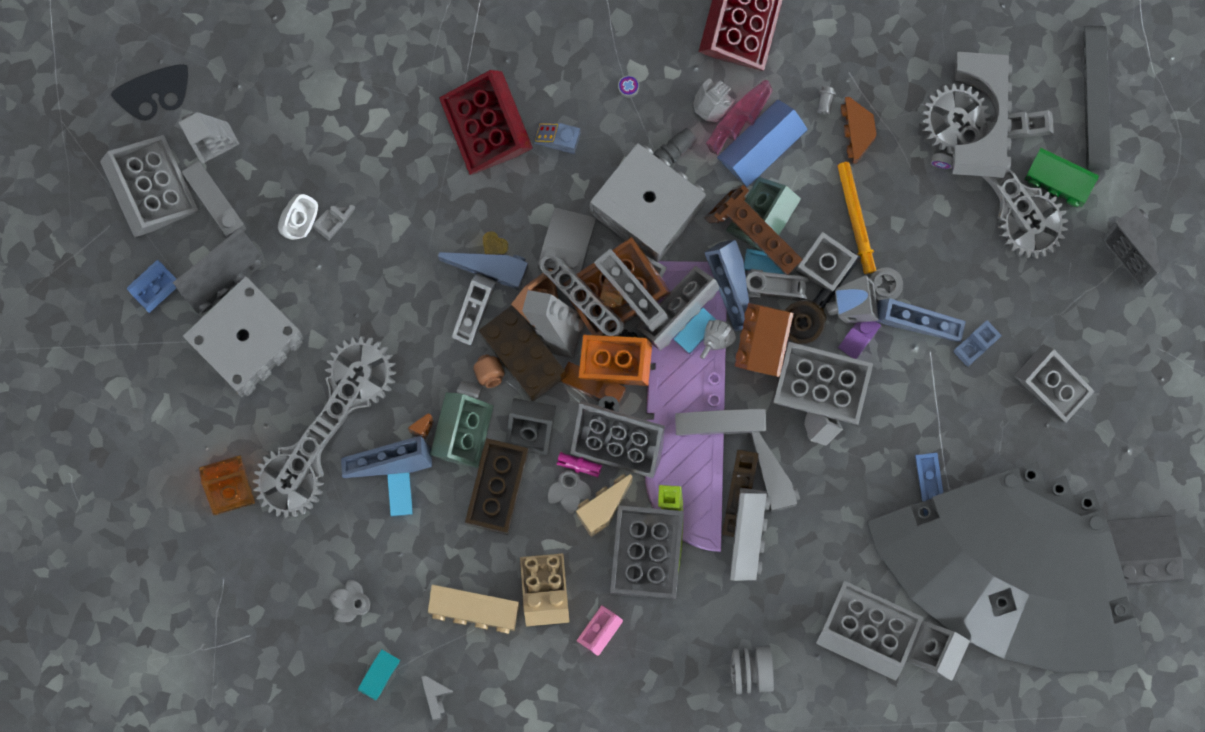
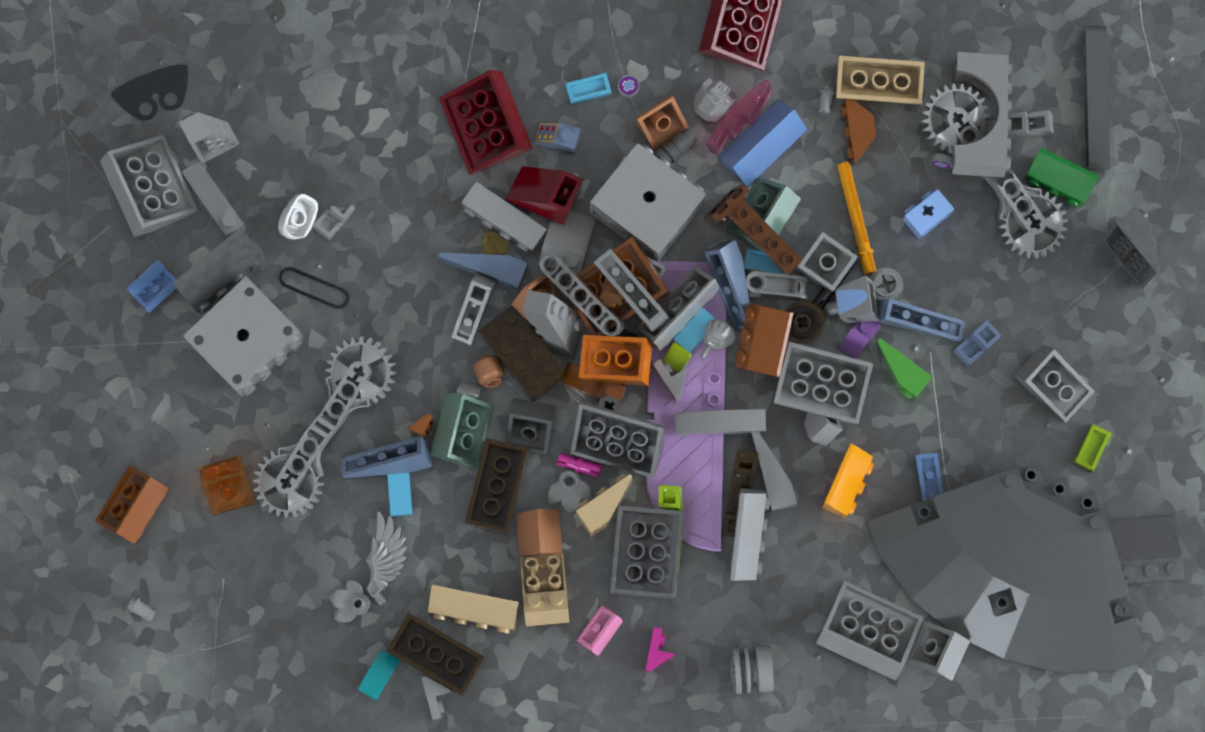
none -> dark orange slope [95,465,169,544]
none -> light grey pin [127,598,157,622]
none -> black piece [279,267,350,309]
none -> light grey animal [366,512,407,606]
none -> dark brown brick [386,613,486,697]
none -> light grey brick [461,182,547,254]
none -> dark red slope [505,166,583,225]
none -> nougat slope [516,509,563,557]
none -> medium azure tile [565,73,612,105]
none -> nougat slope [636,95,689,151]
none -> dark pink slope [645,627,675,673]
none -> light grey slope [653,359,688,403]
none -> lime slope [662,342,692,373]
none -> light orange slope [822,444,874,518]
none -> tan slope [836,56,925,105]
none -> bright green slope [876,338,933,400]
none -> light blue brick [903,189,954,239]
none -> lime tile [1073,424,1112,473]

